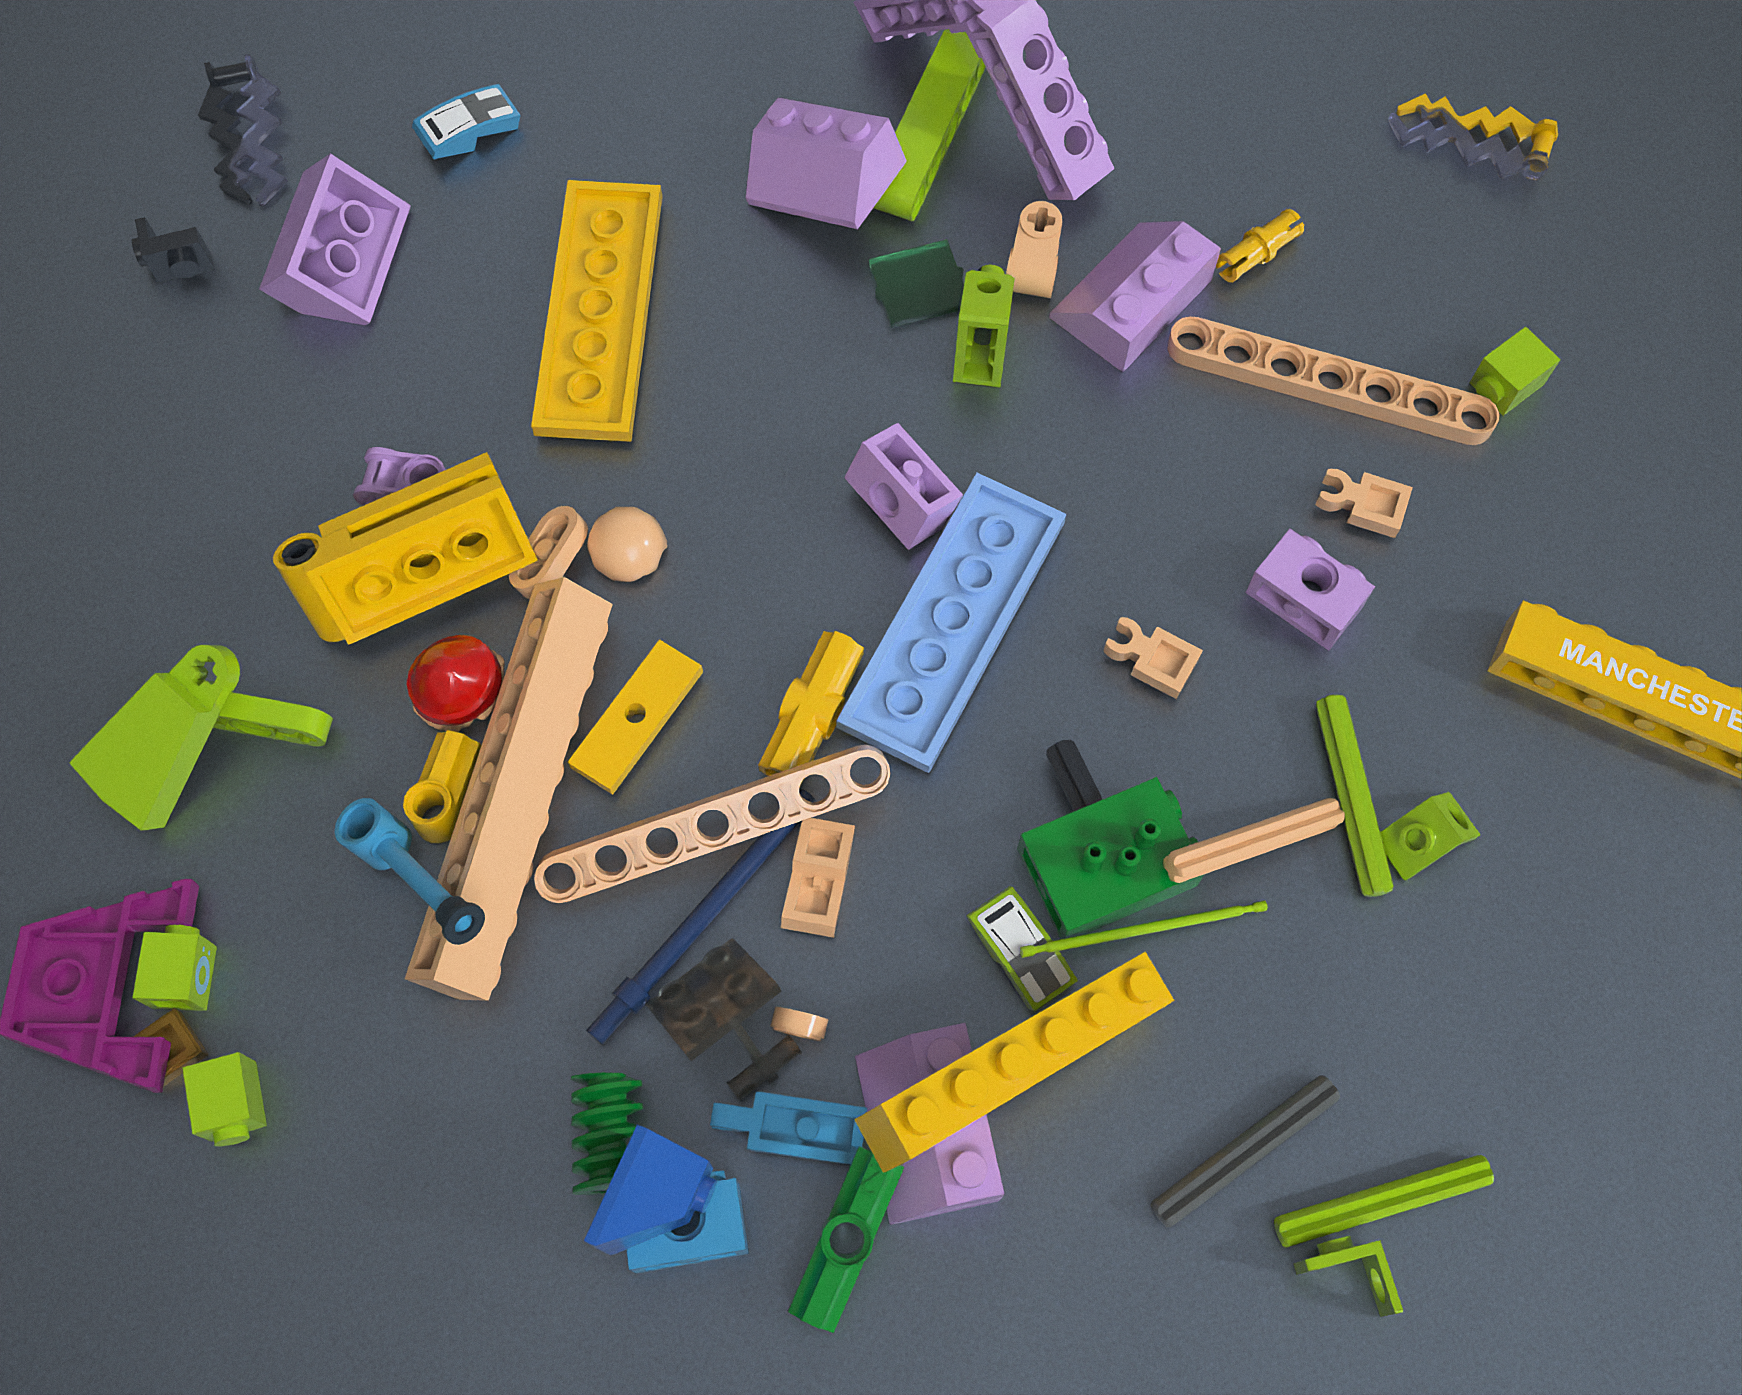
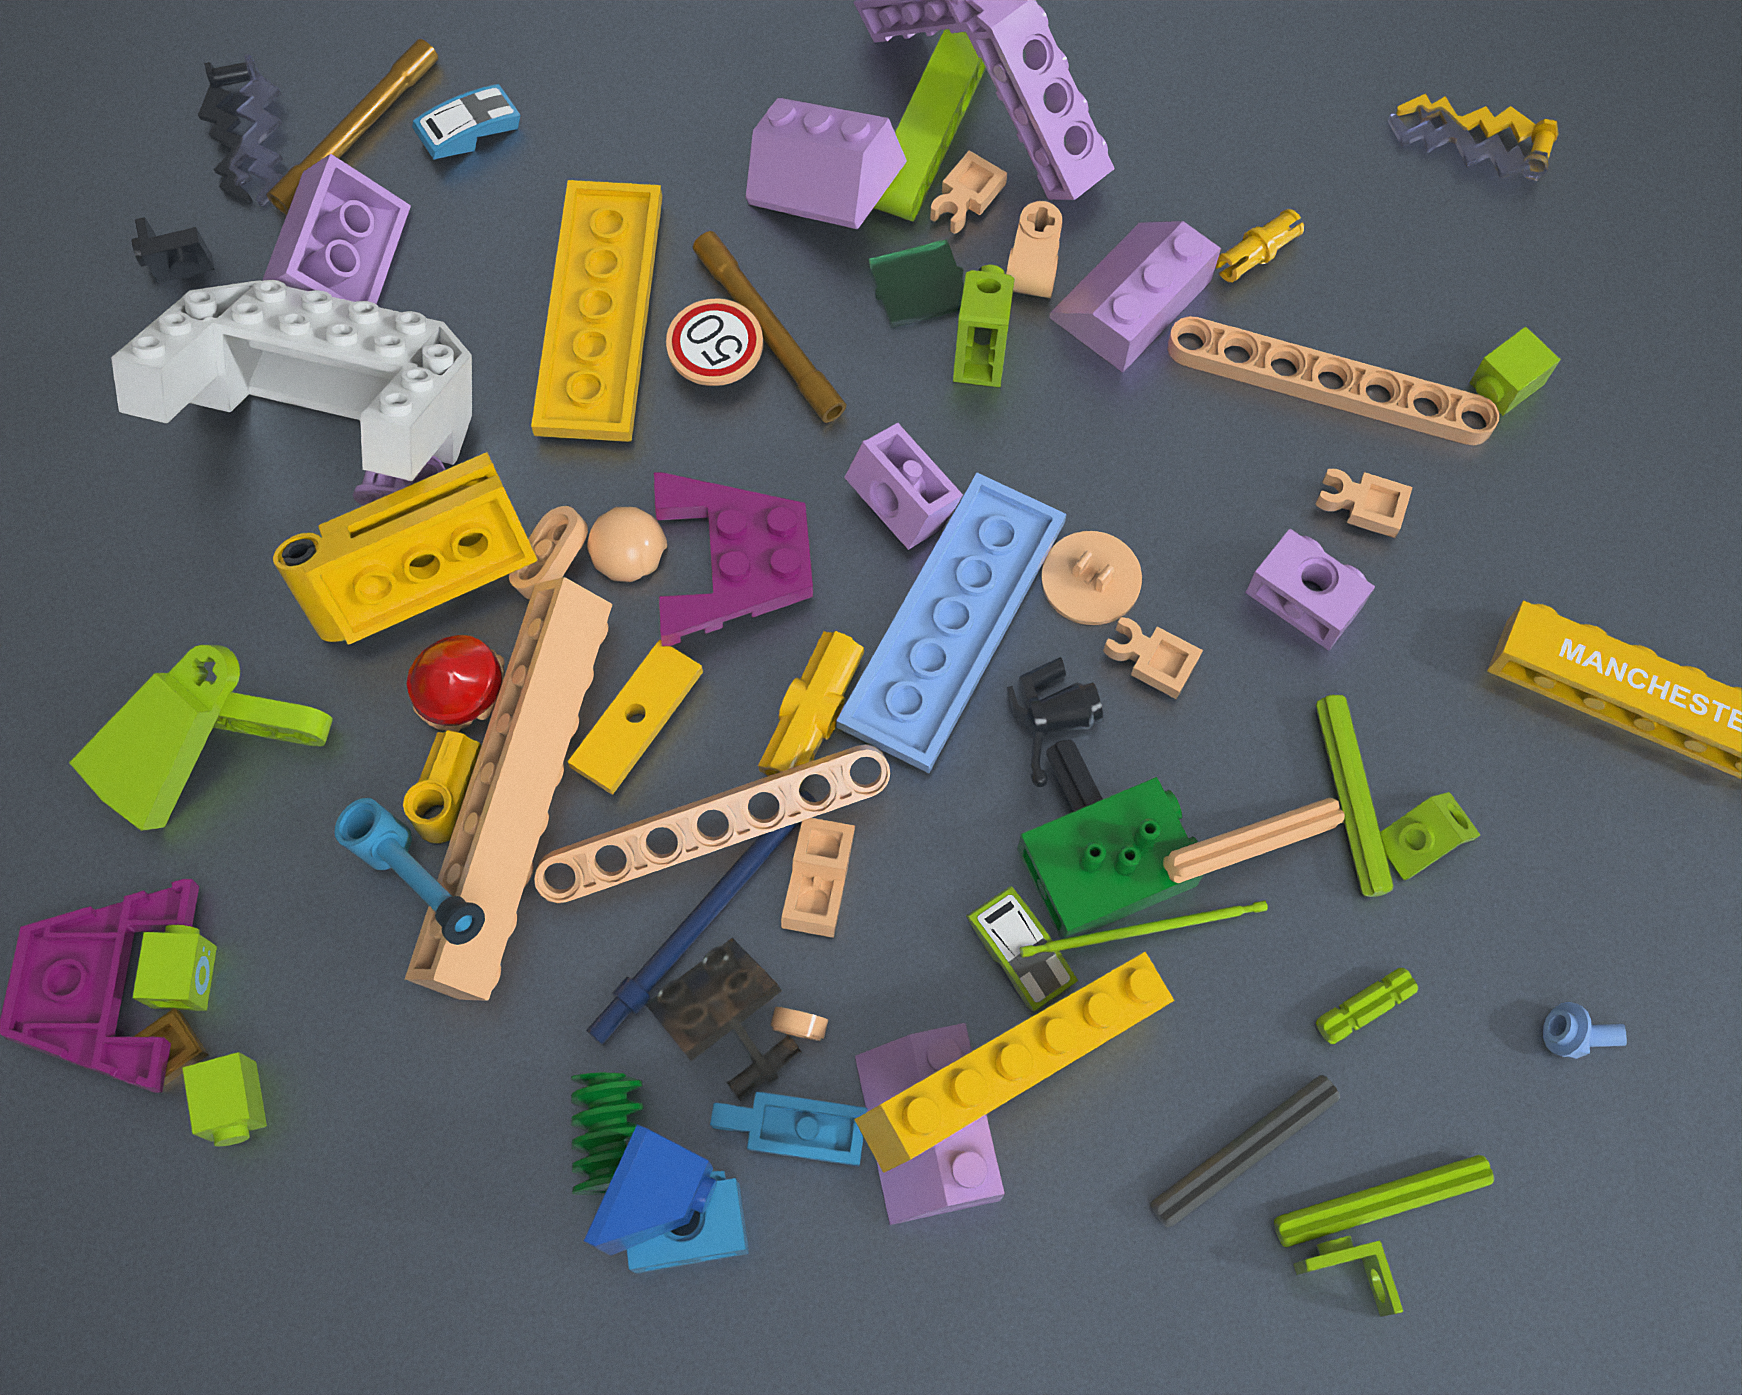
green piece [787,1146,904,1333] -> none
none -> white wedge [111,280,472,481]
none -> pearl gold piece [267,39,438,214]
none -> magenta wing [654,472,813,647]
none -> piece [666,299,763,386]
none -> pearl gold piece [693,231,847,423]
none -> light nougat plate [930,150,1007,234]
none -> black piece [1007,657,1104,787]
none -> light nougat piece [1041,531,1142,625]
none -> lime axle [1316,967,1418,1044]
none -> light blue plate [1543,1002,1627,1059]

